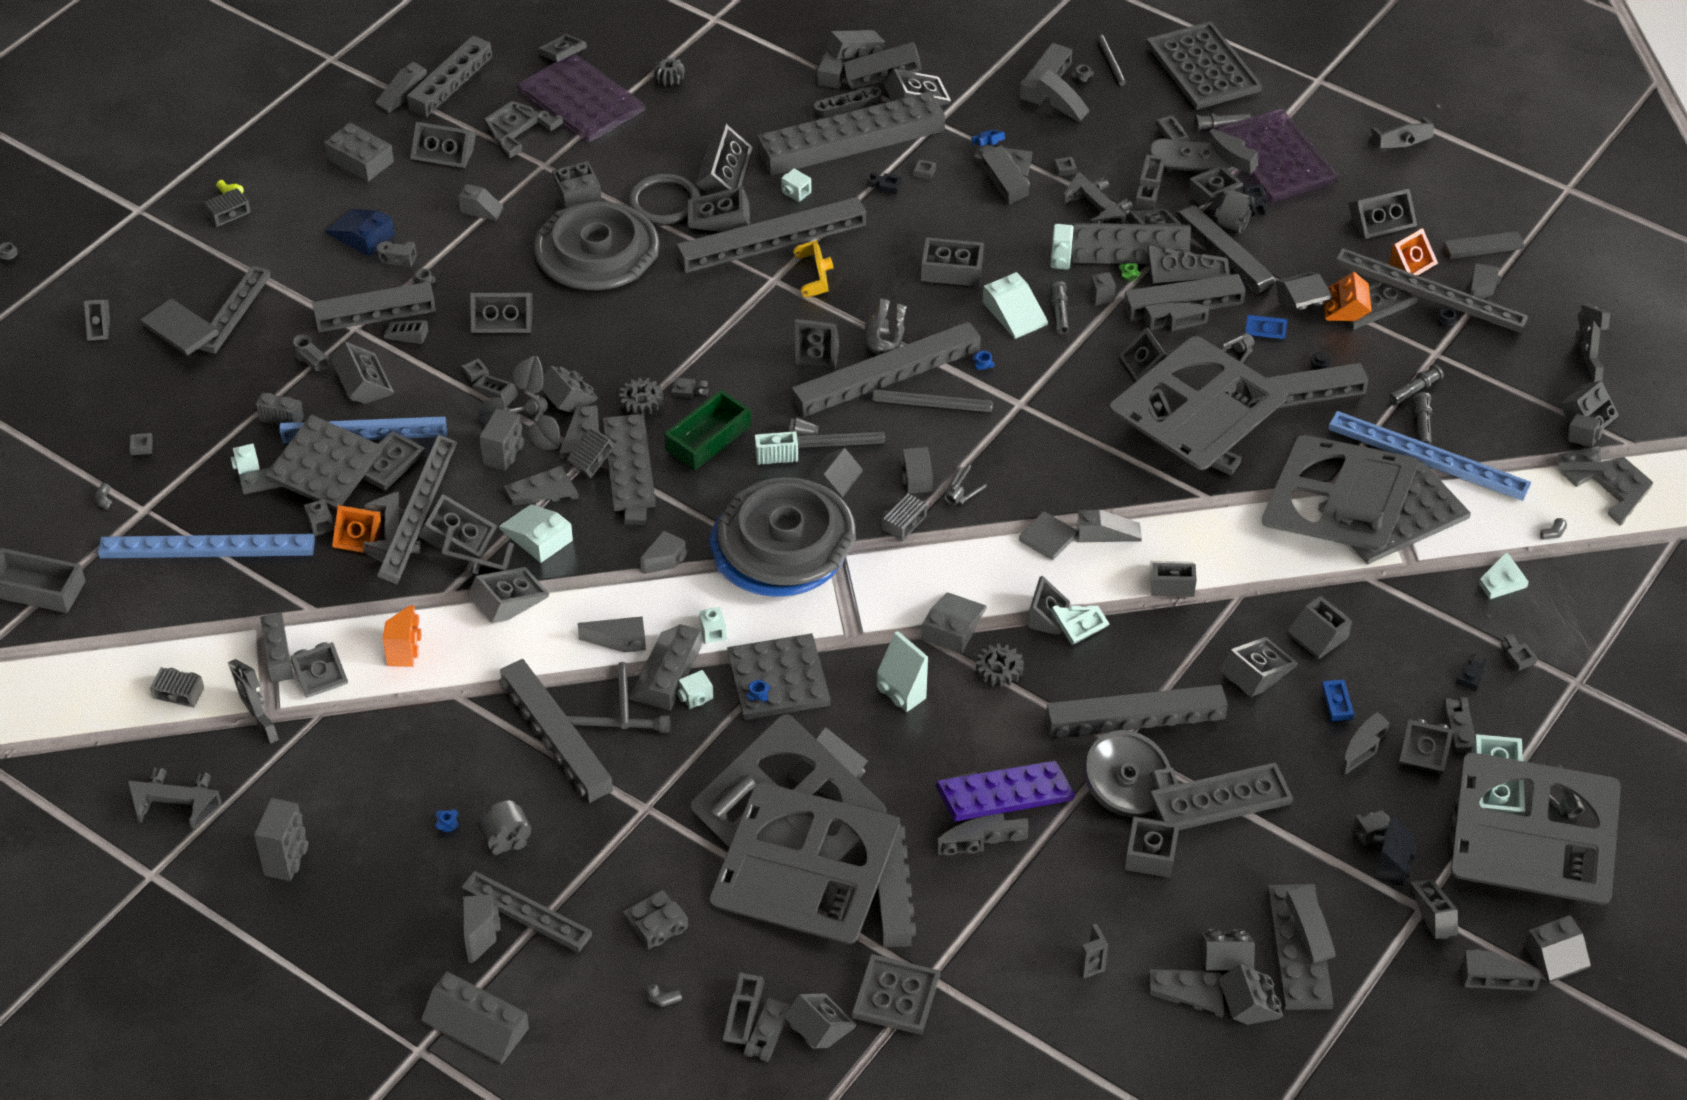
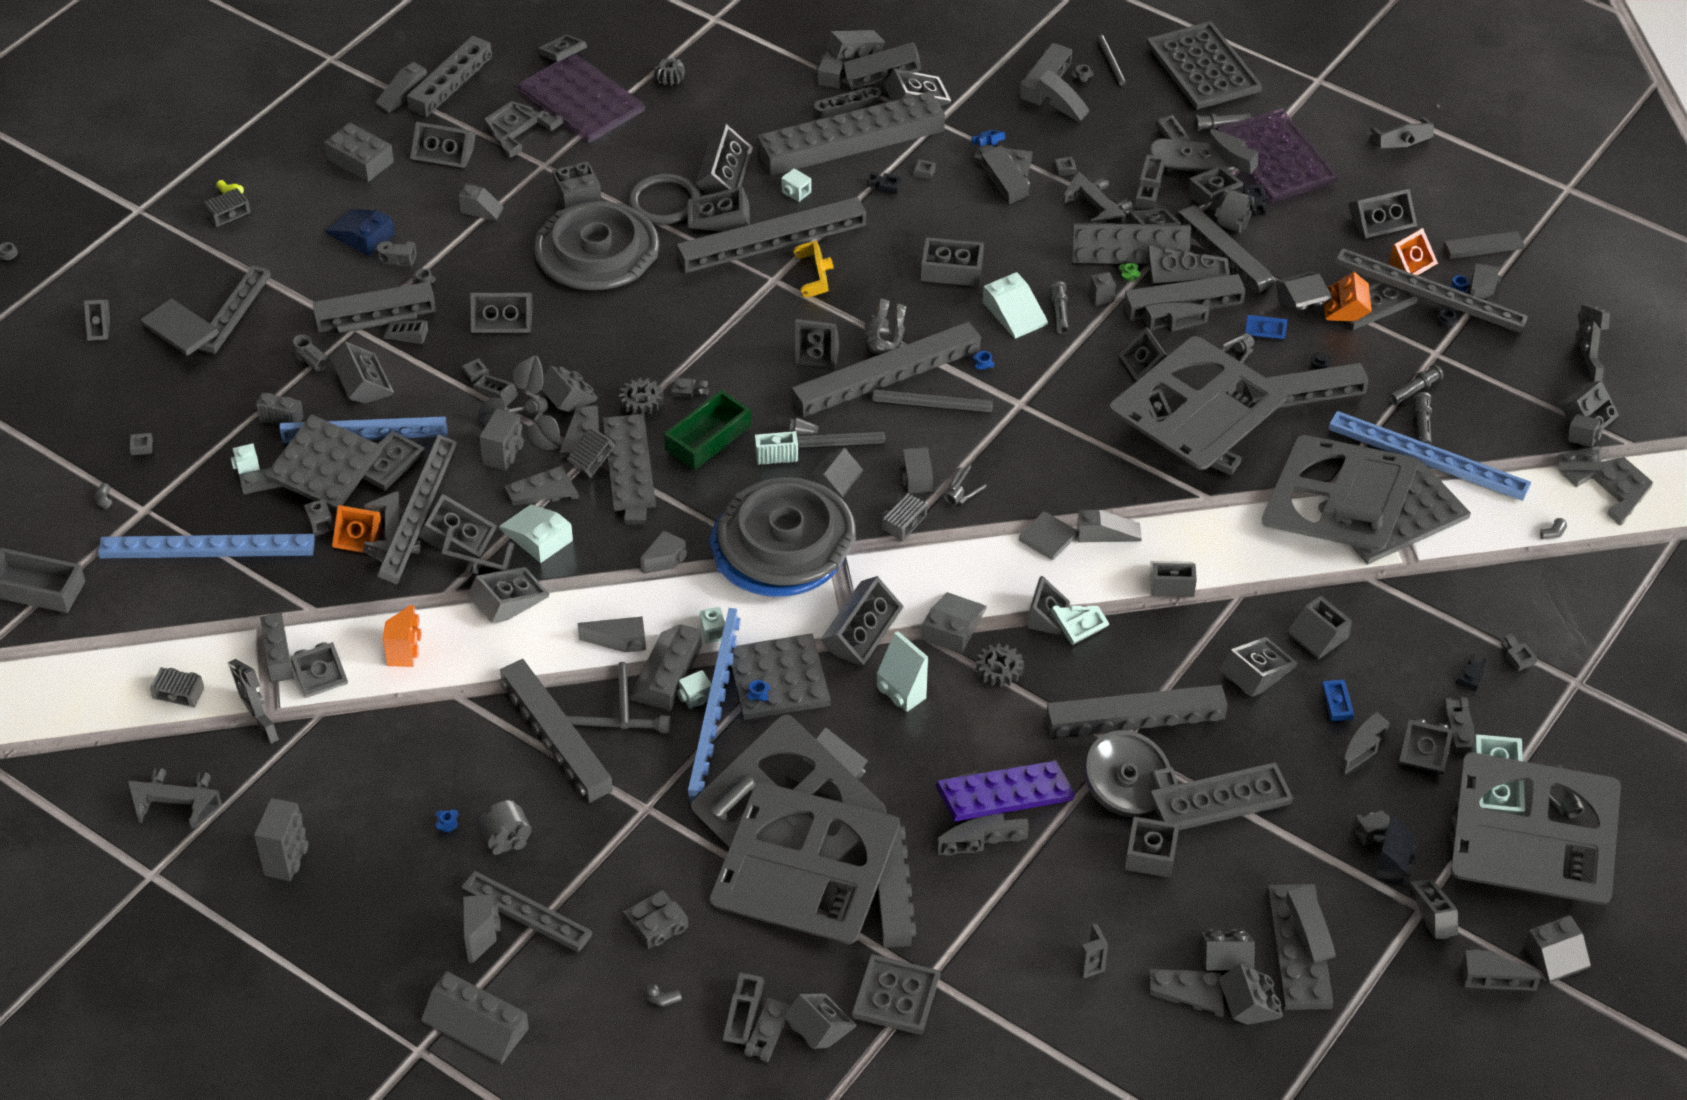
light aqua brick [1050,224,1073,270] -> none
light aqua wing [1479,553,1528,599] -> none
none -> dark grey bar [337,311,417,333]
none -> medium blue plate [688,608,741,802]
none -> dark grey slope [820,576,904,666]
none -> blue plate [1449,275,1471,293]

